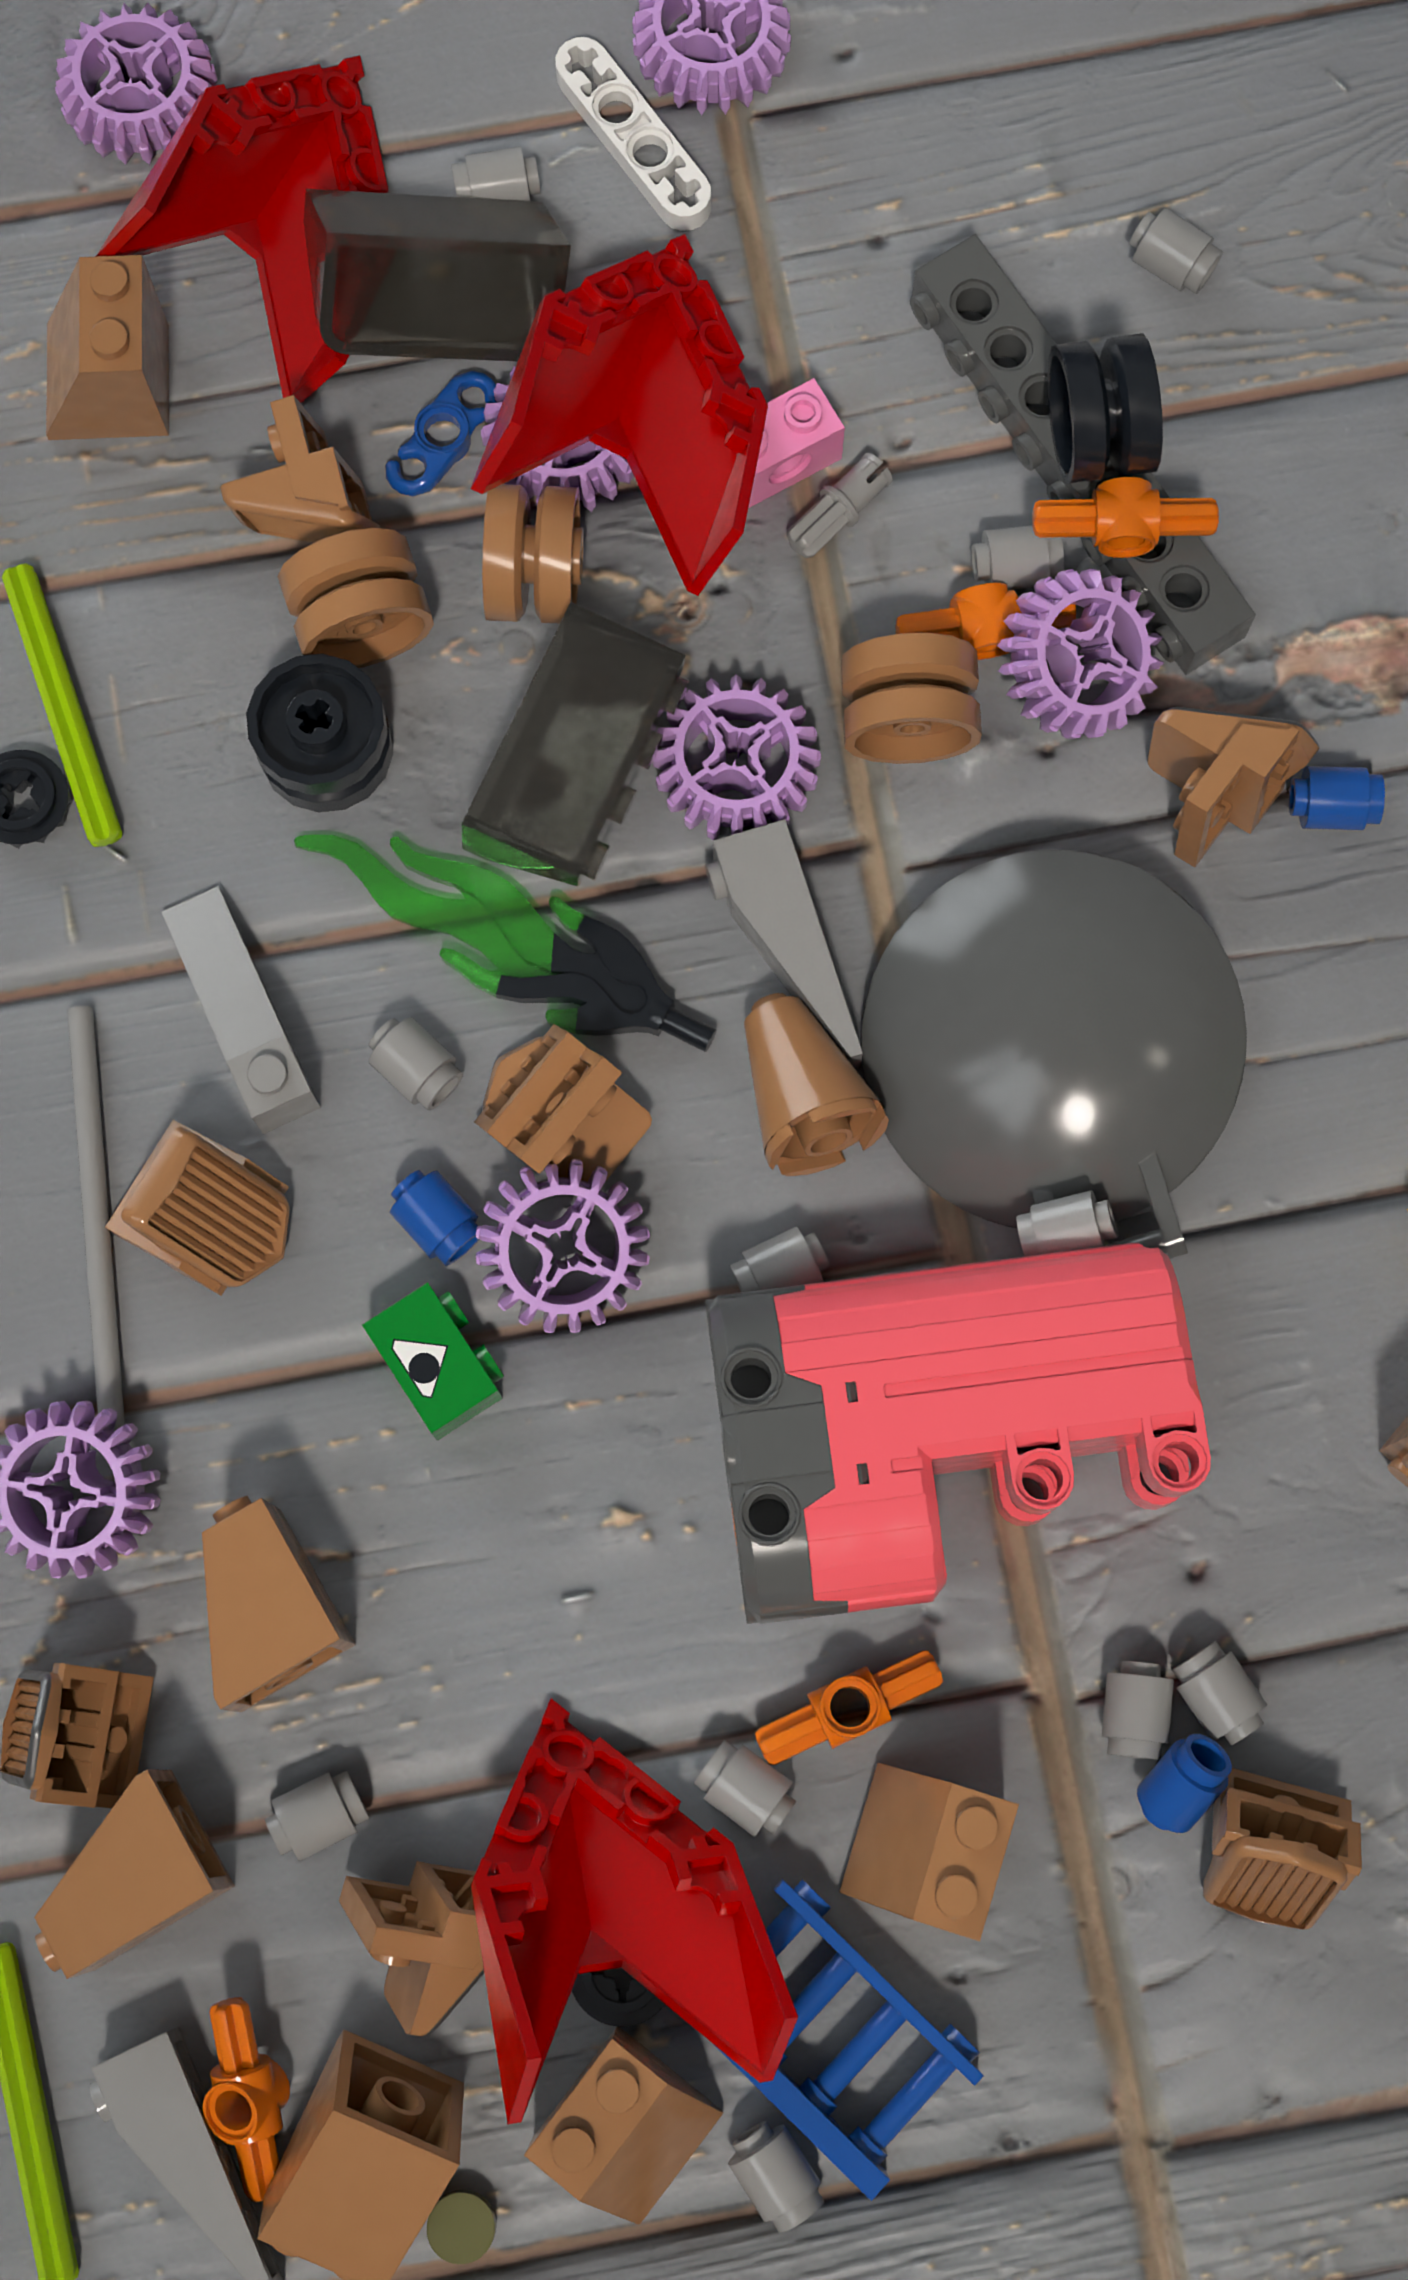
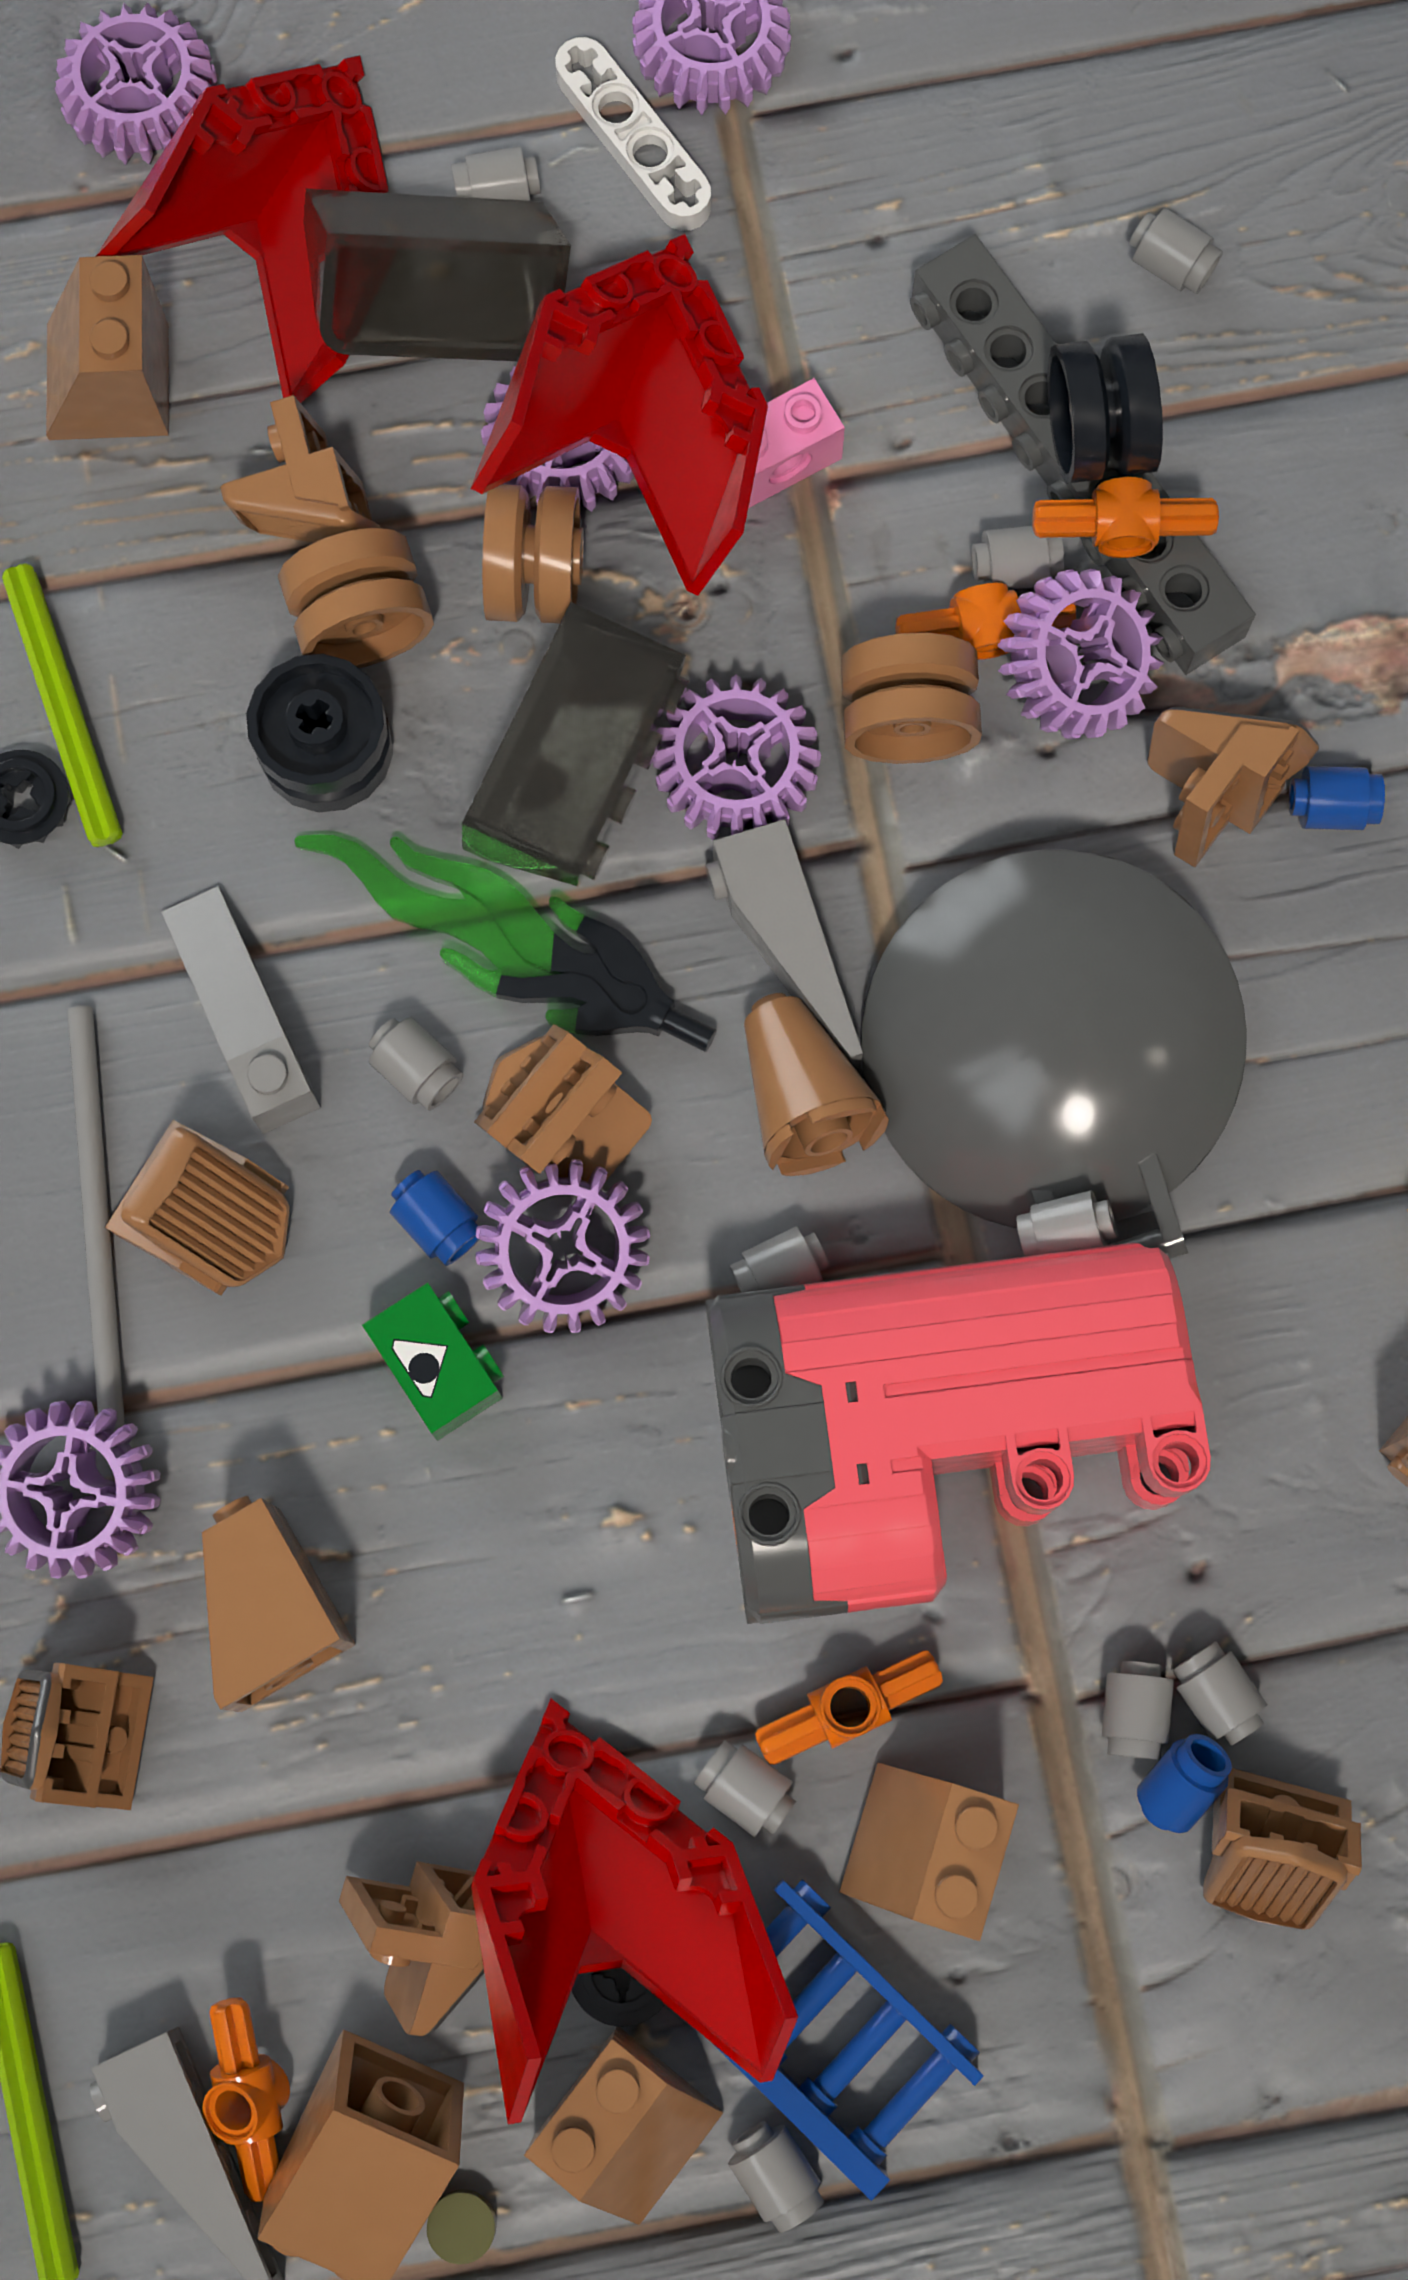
medium nougat slope [34,1769,235,1979] -> none
light grey brick [265,1770,370,1862] -> none
blue piece [385,371,496,497] -> none
light grey axle [786,453,893,558] -> none

